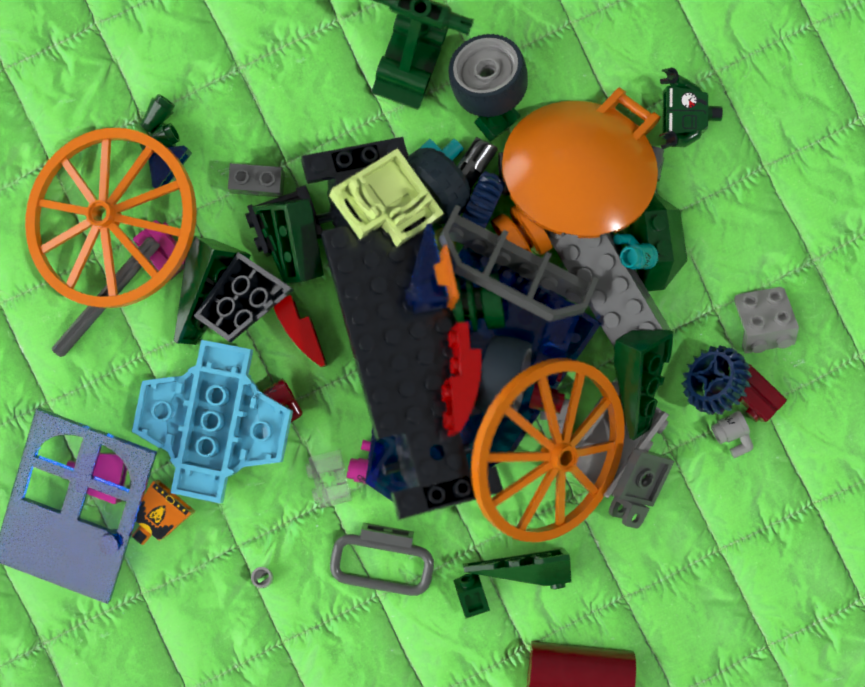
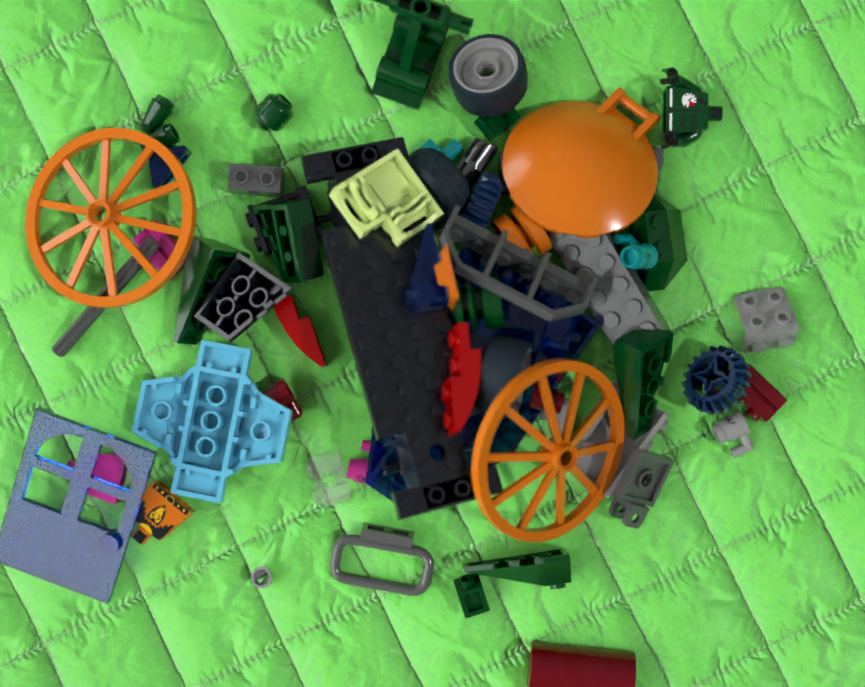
none -> dark green head [255,93,293,132]

